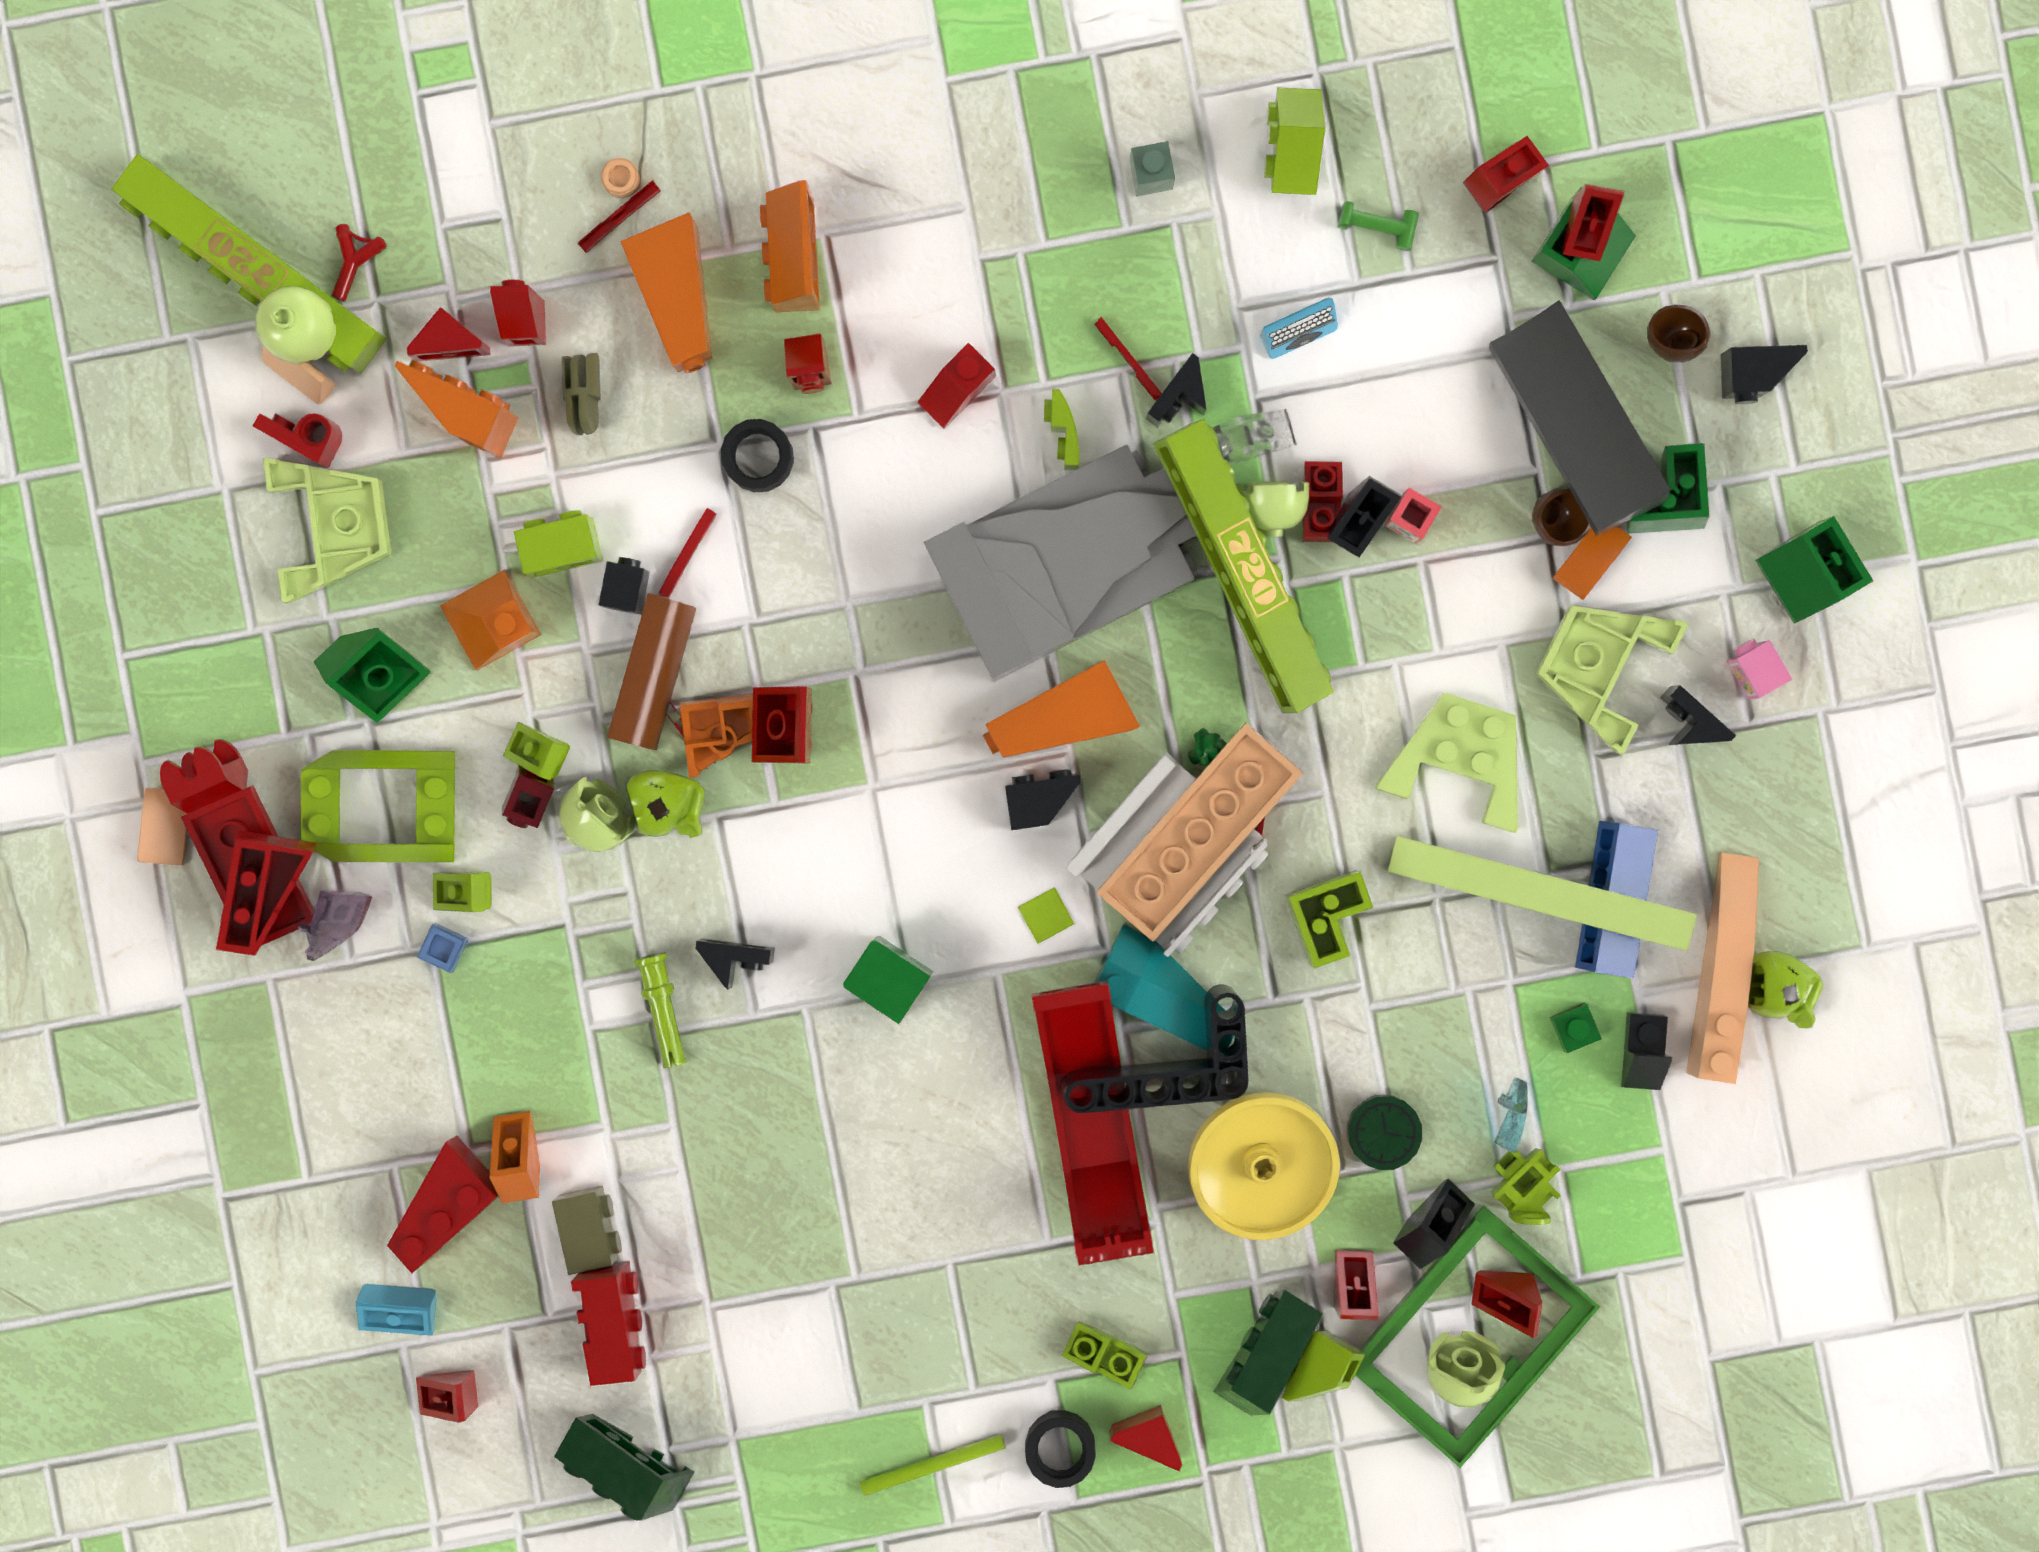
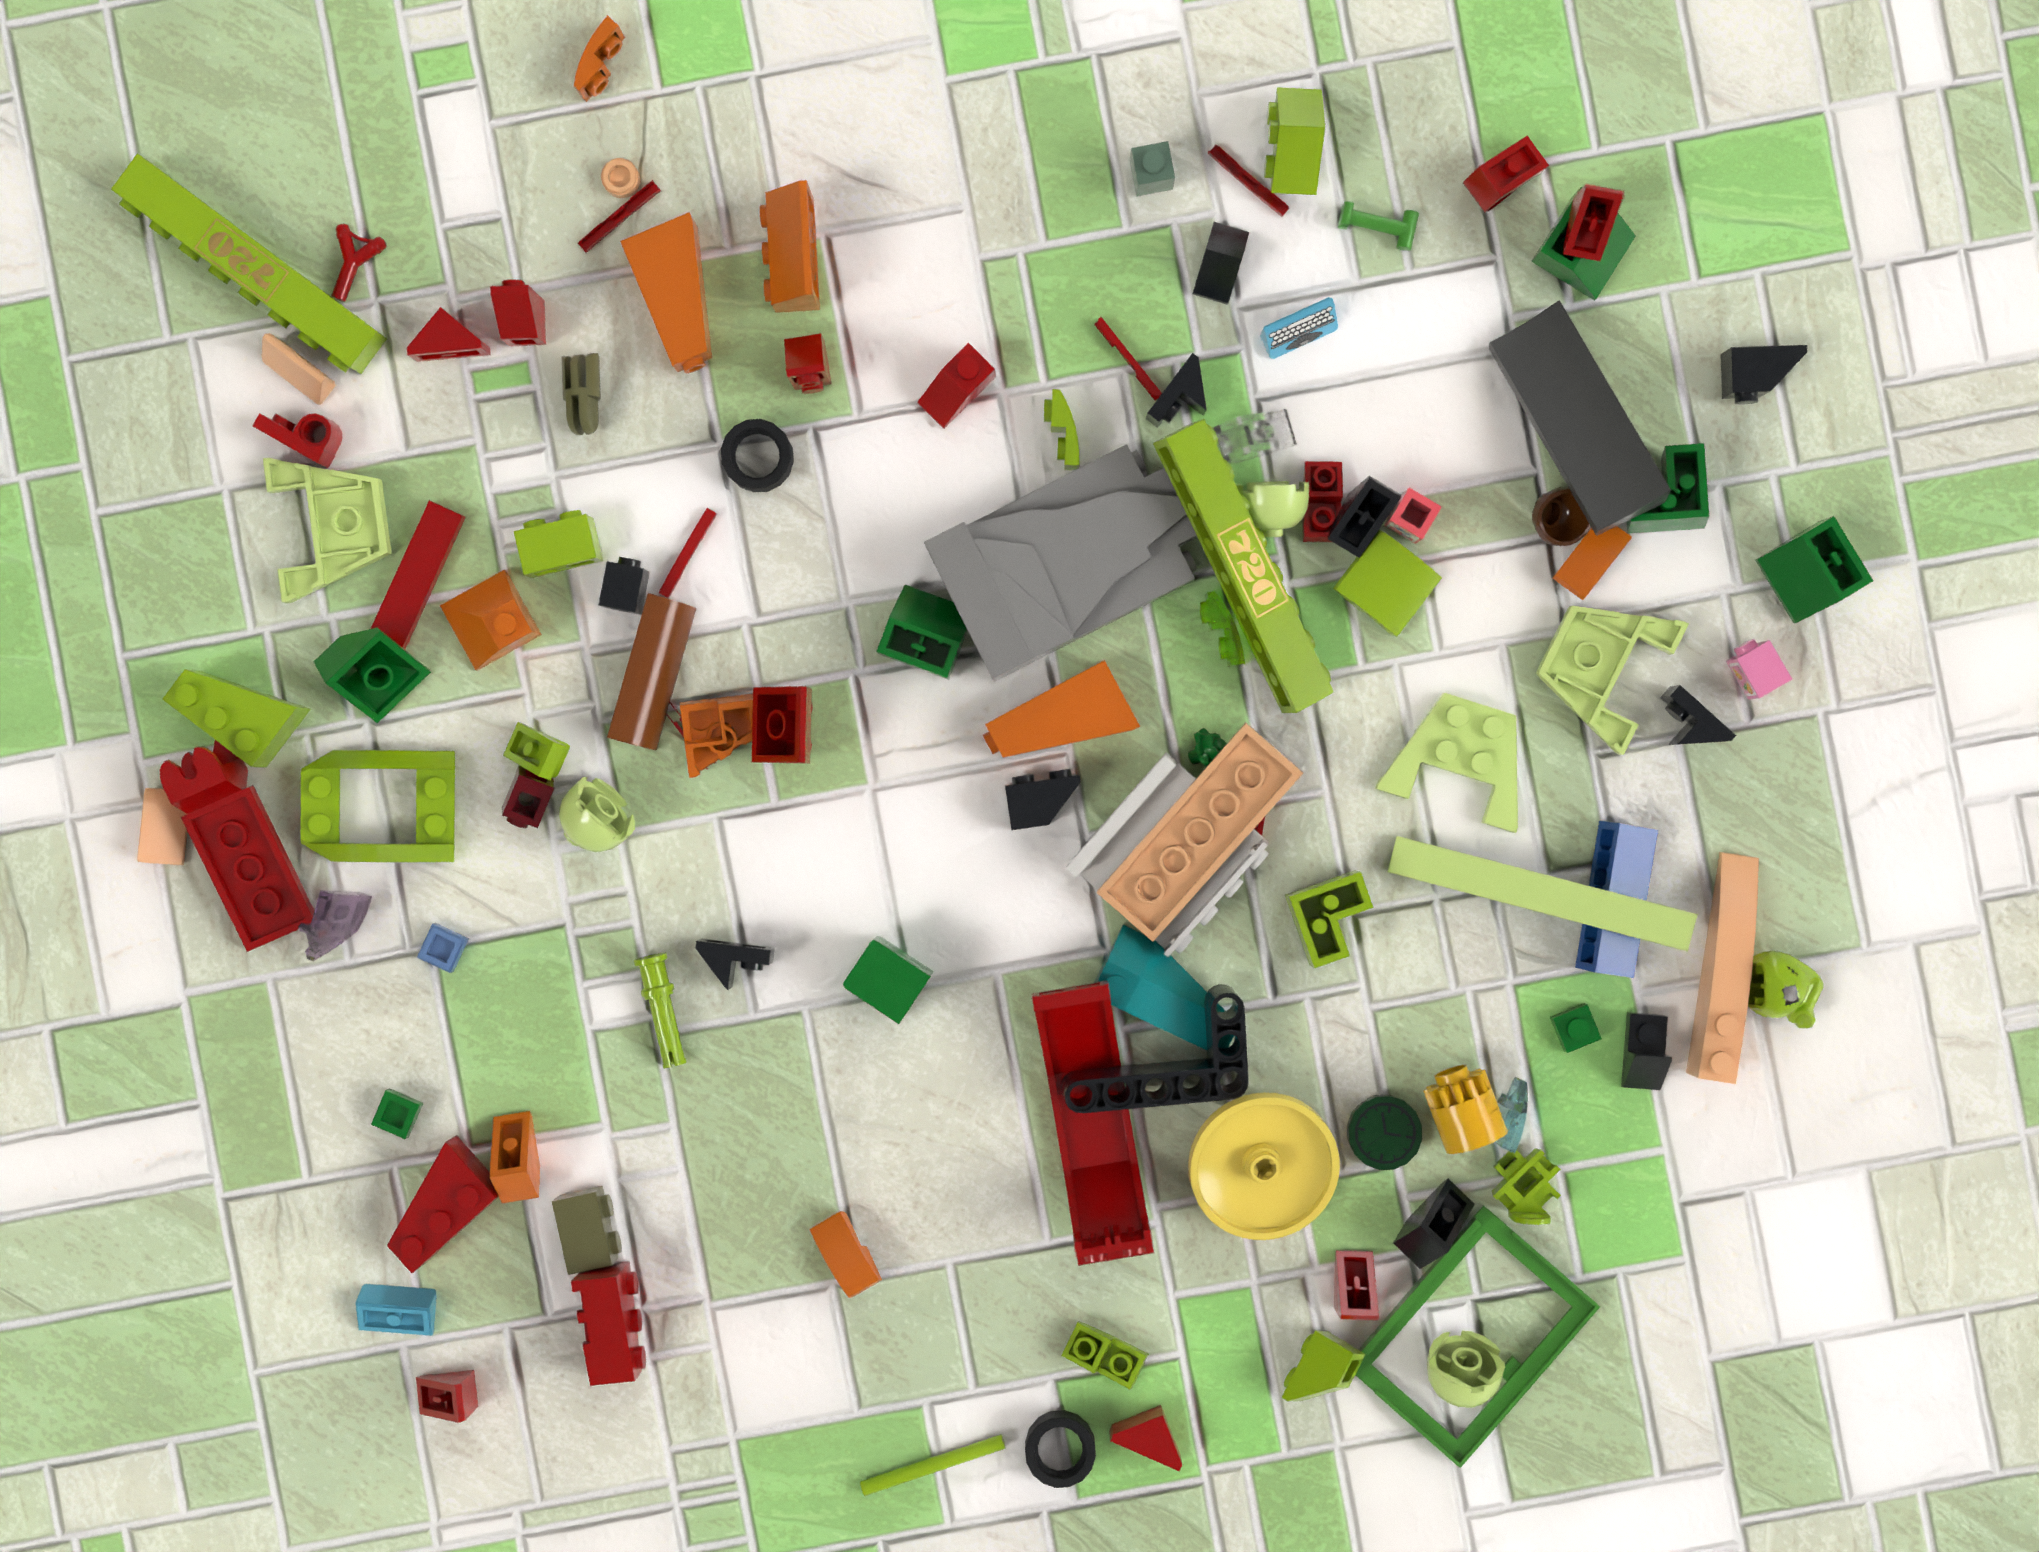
red wedge [216,830,317,956] -> none
yellowish green cylinder [255,286,336,364] -> none
orange slope [394,360,518,458] -> none
lime slope [433,872,492,912] -> none
dark green wedge [554,1414,695,1521] -> none
lime piece [626,770,705,838] -> none
lime sticker [1018,887,1075,944] -> none
dark green wedge [1213,1290,1323,1416] -> none
red slope [1471,1270,1543,1338] -> none
reddish brown piece [1647,305,1711,363] -> none
none -> lime wedge [162,669,311,768]
none -> red tile [370,500,466,649]
none -> green plate [371,1088,423,1139]
none -> orange slope [574,15,625,102]
none -> orange slope [809,1211,882,1298]
none -> green slope [876,584,968,680]
none -> black slope [1192,222,1250,305]
none -> clear neon green slope [1199,591,1245,667]
none -> red piece [1207,144,1289,217]
none -> lime slope [1333,529,1442,637]
none -> yellow gear [1423,1065,1508,1154]

